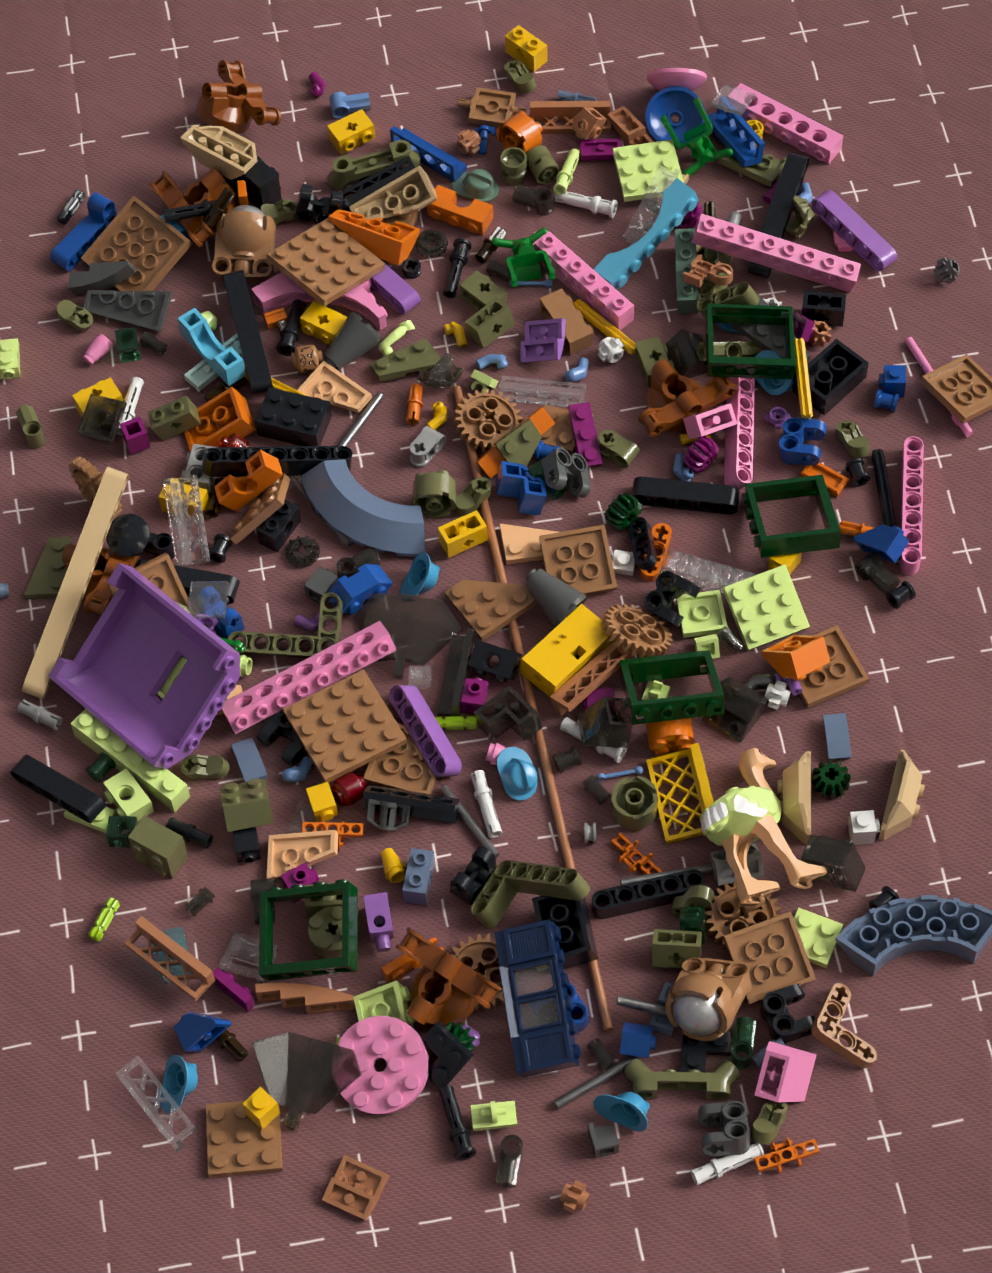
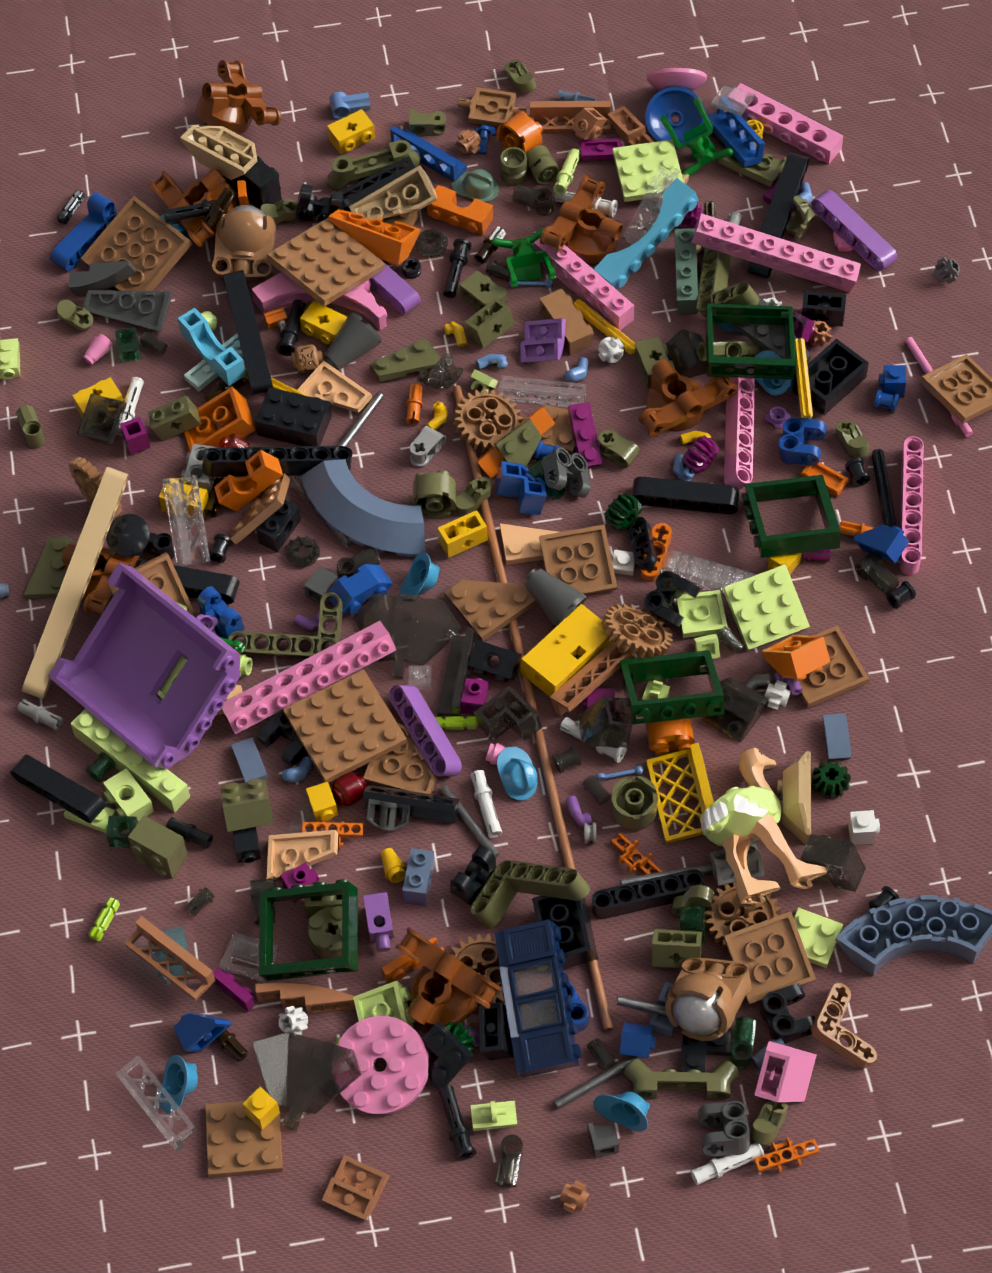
olive piece [180,754,230,780] -> none
clear piece [187,581,229,618] -> none
magenta arm [309,72,326,97] -> none
yellowish green arm [379,320,415,357] -> none
yellow brick [505,25,548,72] -> none
nougat piece [683,254,733,288] -> none
bright pink brick [683,403,737,439] -> none
tan wedge [879,749,925,841] -> none
none -> white gear [279,1006,308,1037]
none -> olive leg [409,109,446,136]
none -> black brick [479,1002,513,1060]
none -> dark orange piece [540,175,623,263]
none -> medium lavender arm [566,796,592,827]
none -> magenta pin [802,549,831,562]

